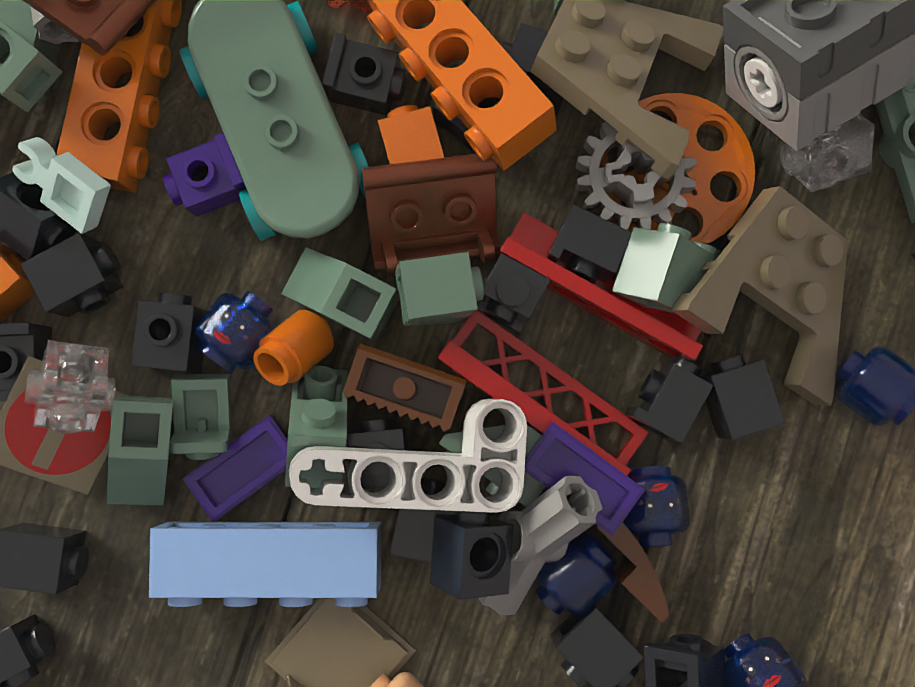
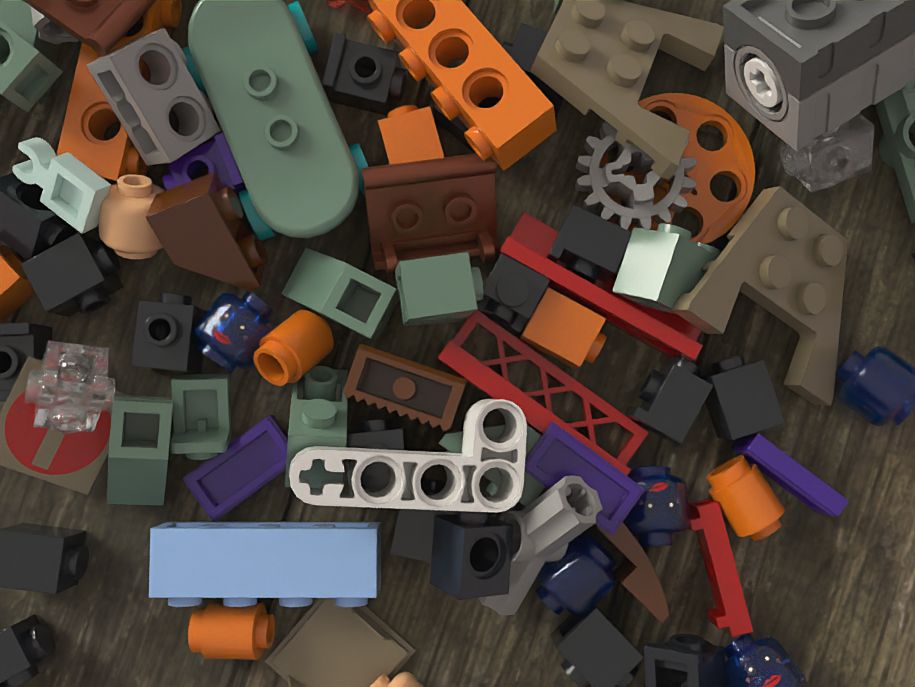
none -> light grey brick [86,28,221,165]
none -> light nougat head [98,174,165,259]
none -> reddish brown slope [145,172,268,291]
none -> orange brick [188,602,275,660]
none -> orange brick [519,287,607,369]
none -> red piece [681,498,754,637]
none -> orange brick [706,455,785,541]
none -> dark purple tile [731,433,849,517]

